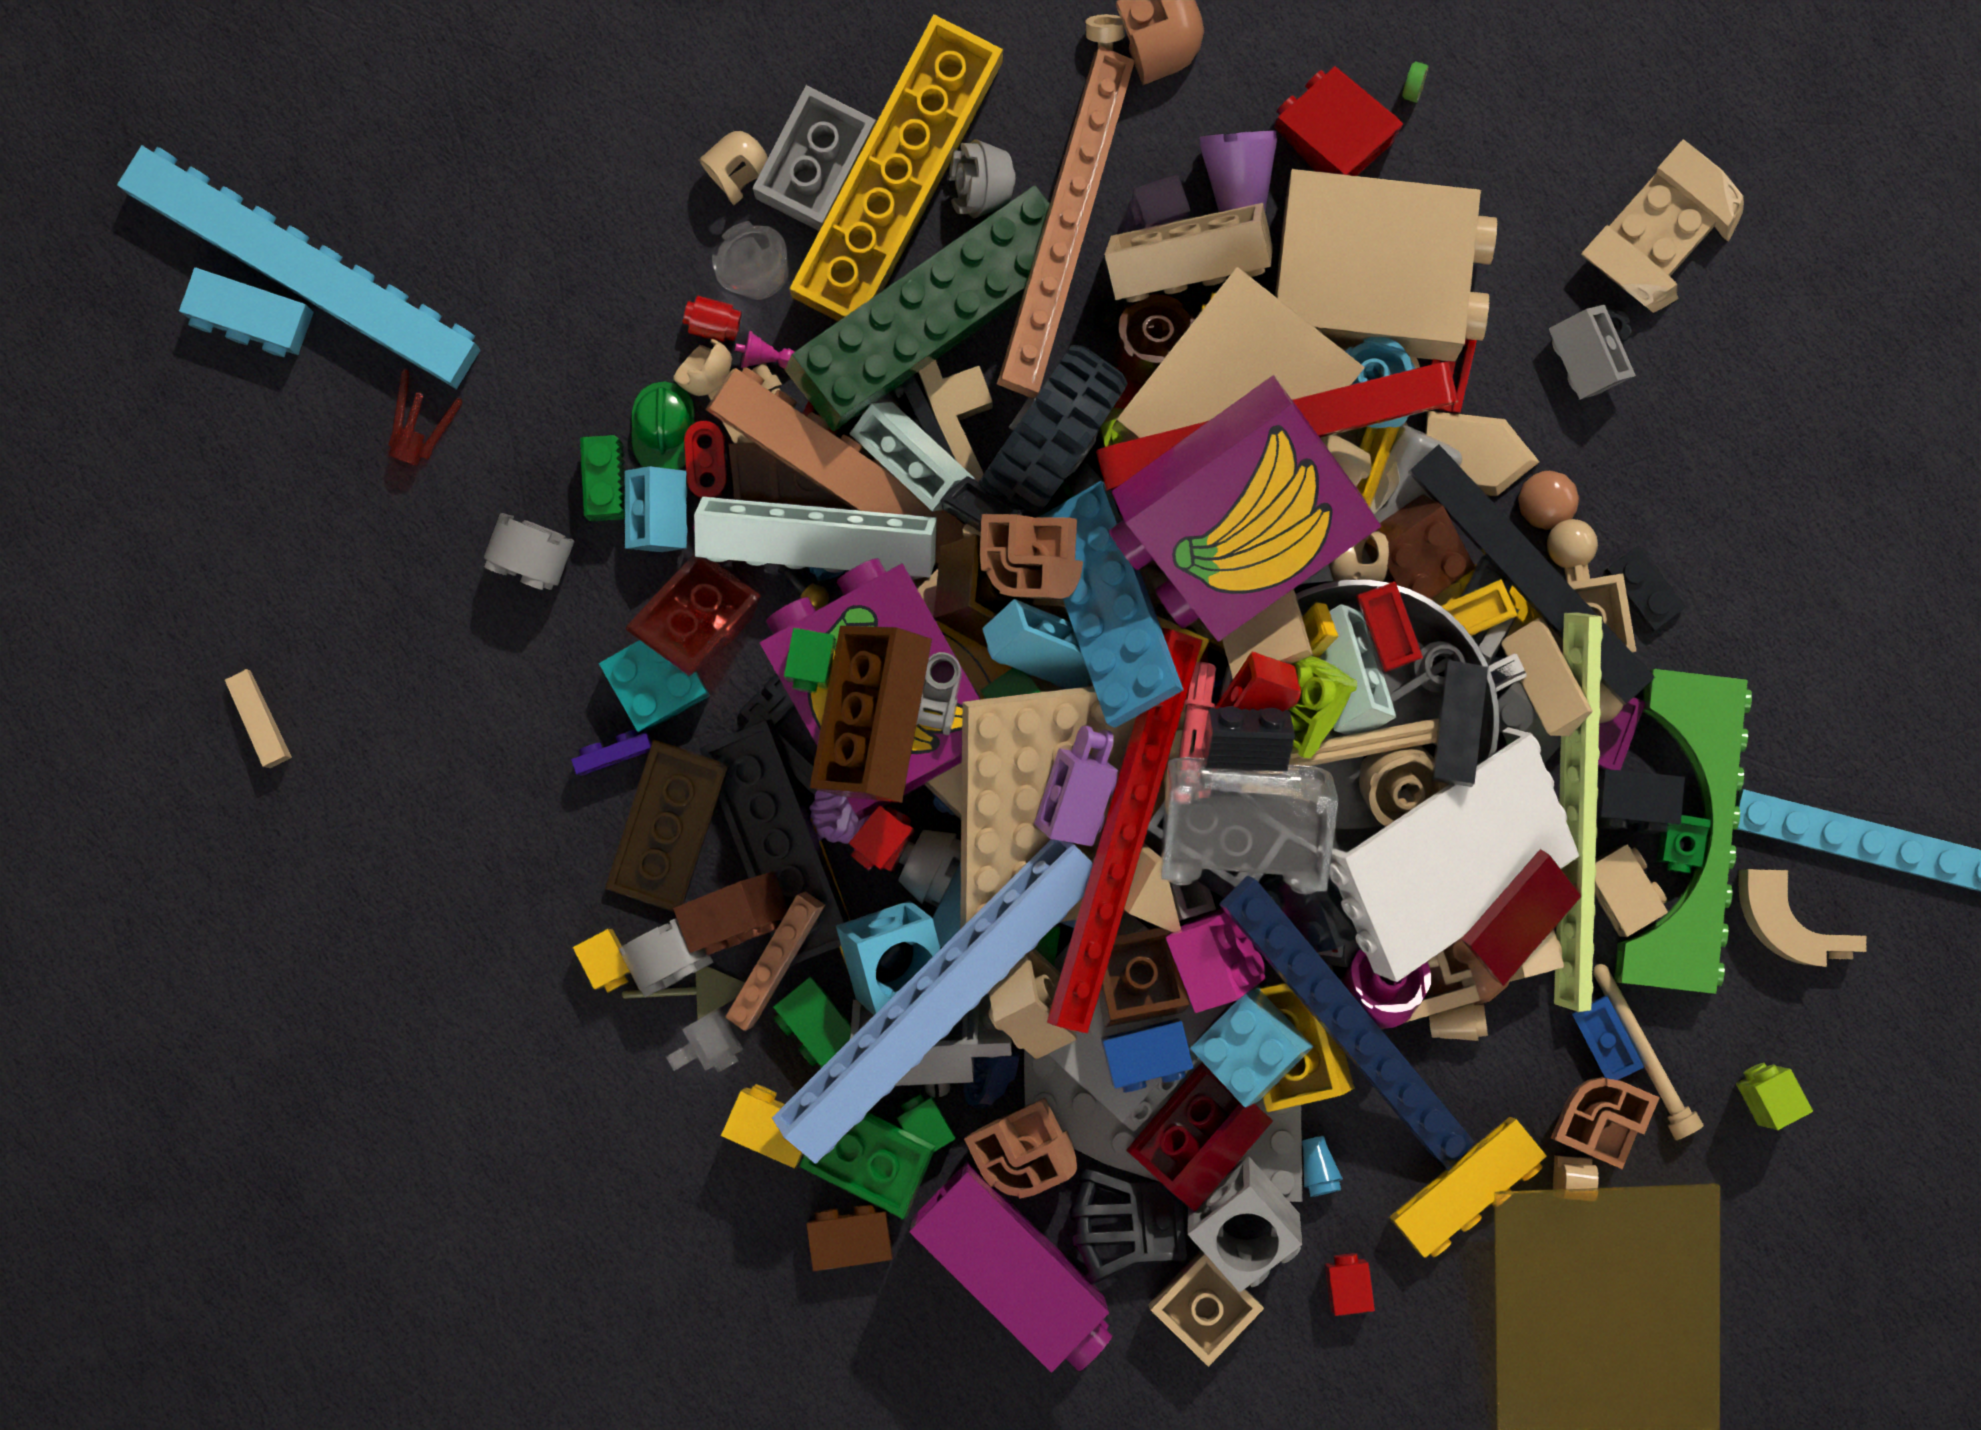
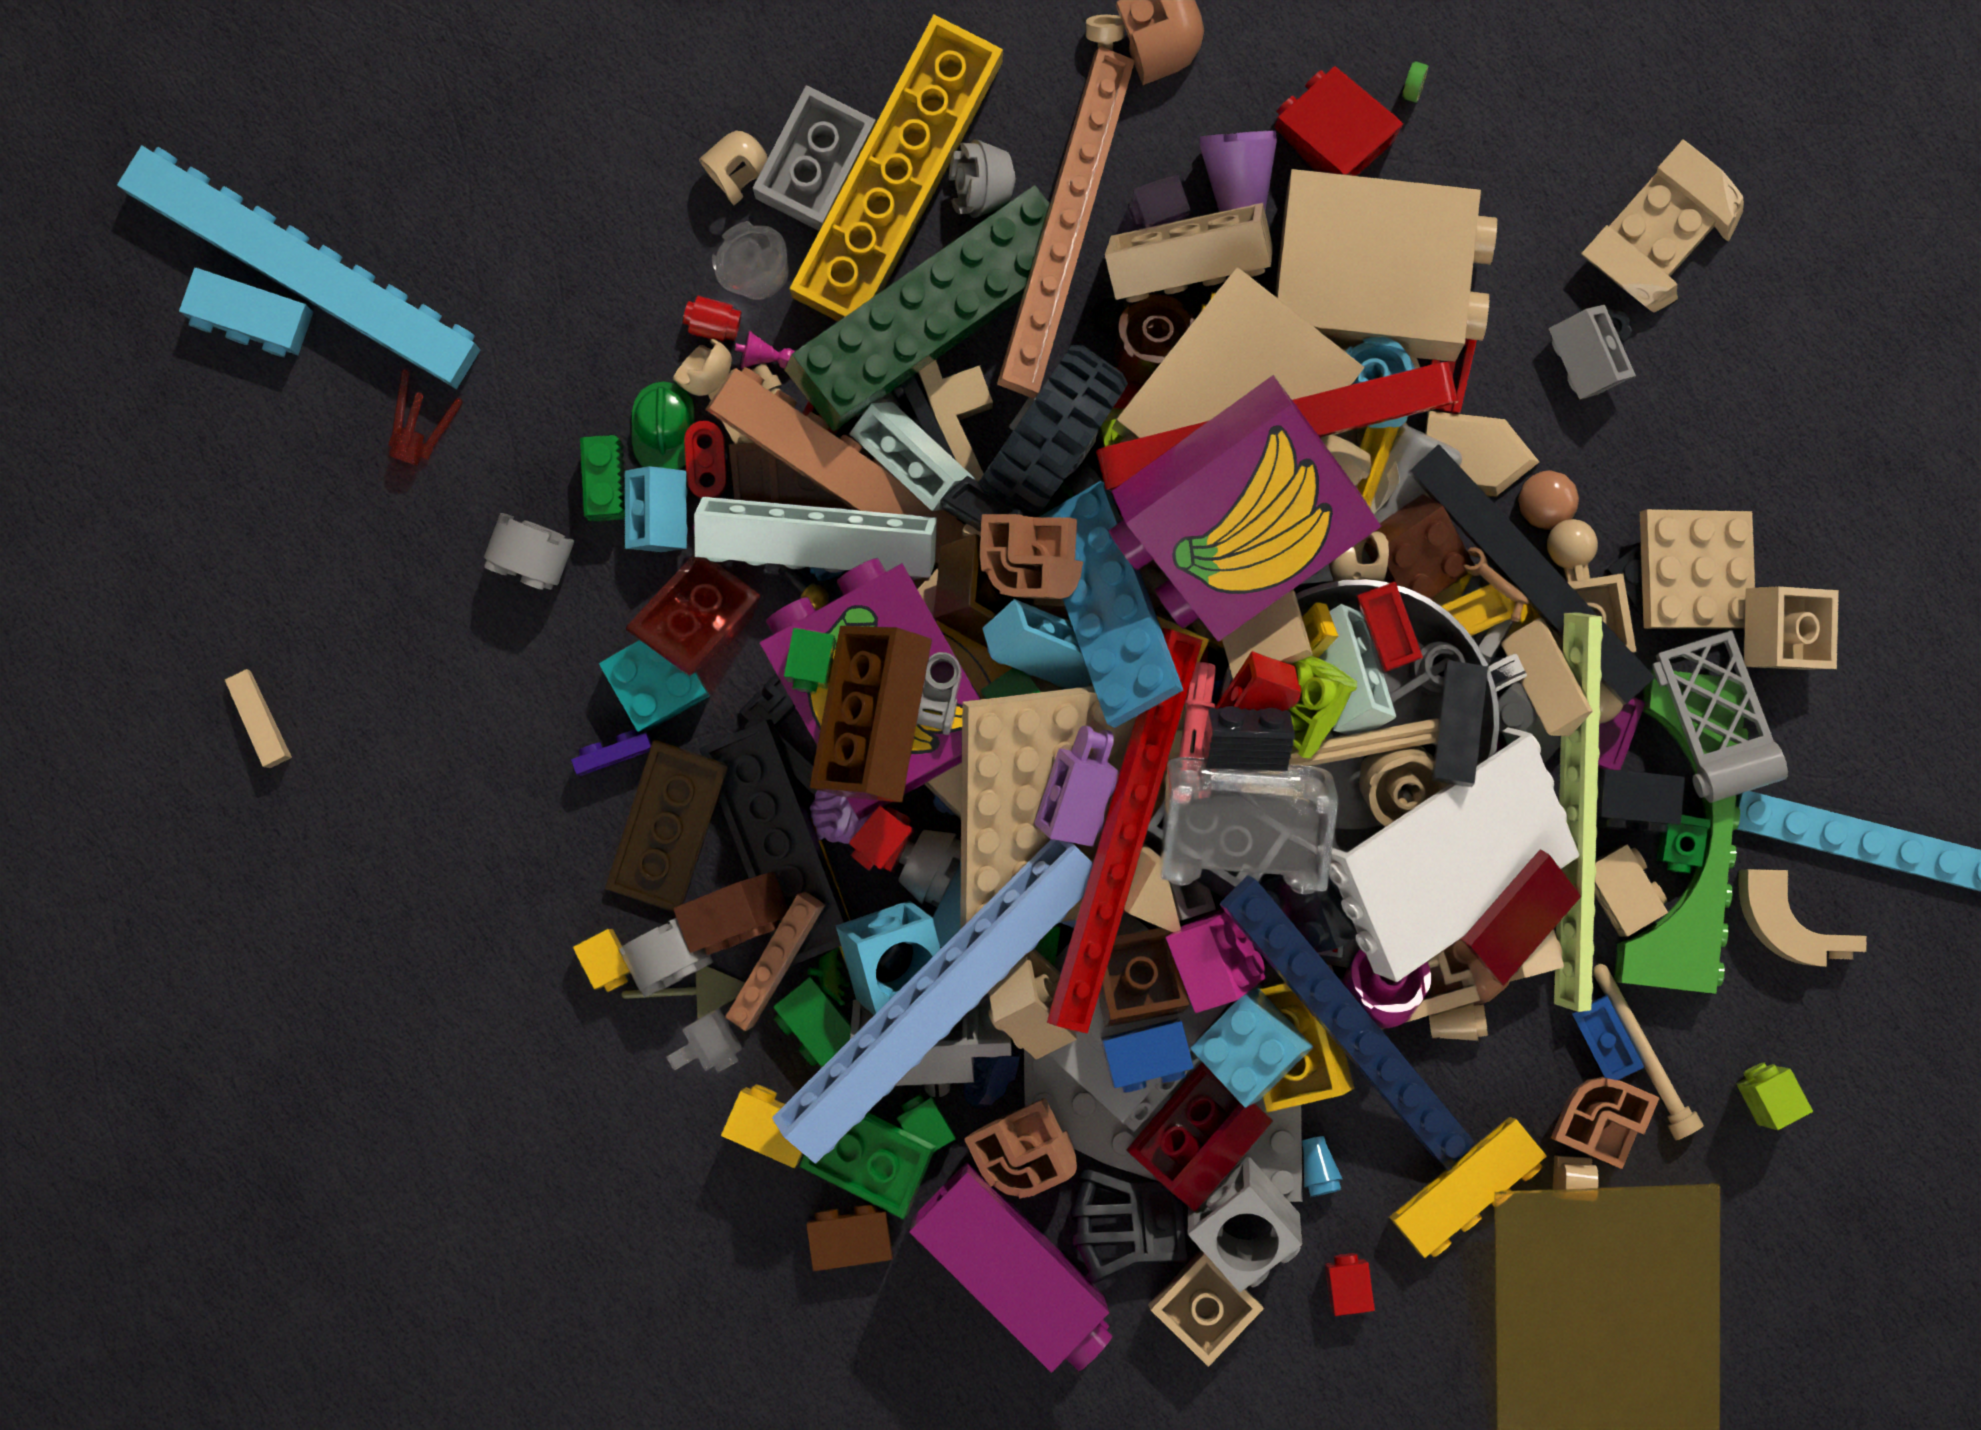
none -> green piece [808,947,850,1006]
none -> medium nougat piece [1463,547,1528,622]
none -> tan plate [1640,509,1755,629]
none -> light grey piece [1652,630,1788,803]
none -> tan brick [1744,586,1839,670]

